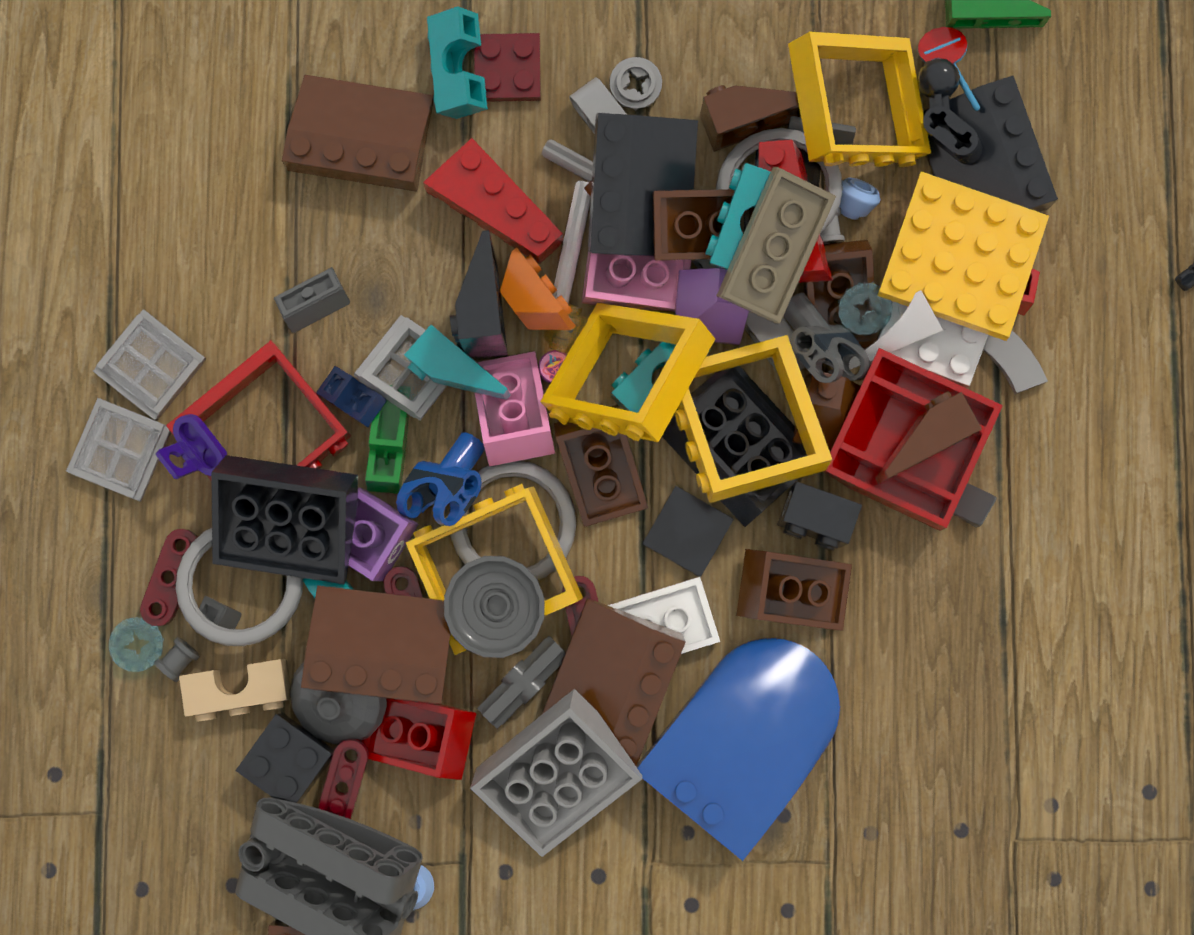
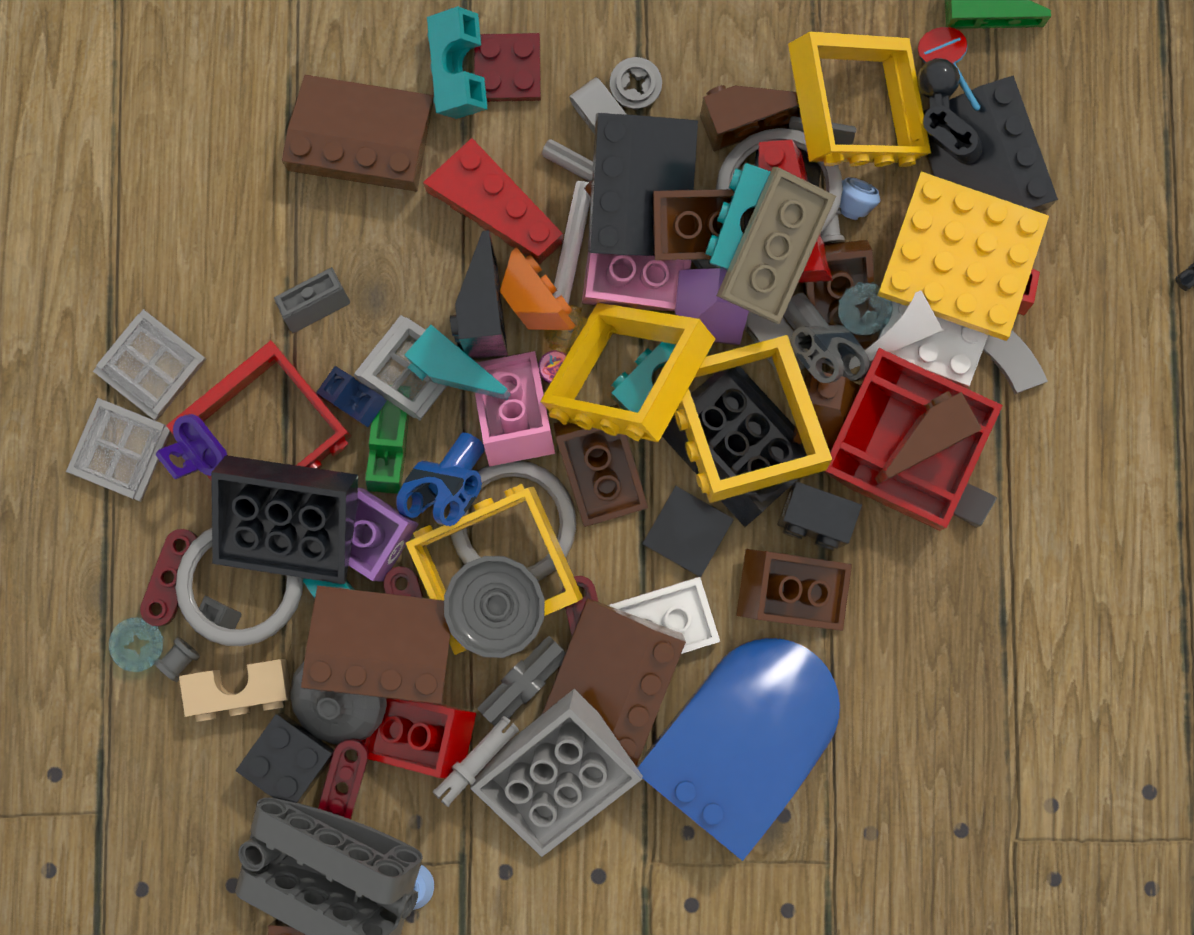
none -> light grey pin [432,716,519,807]

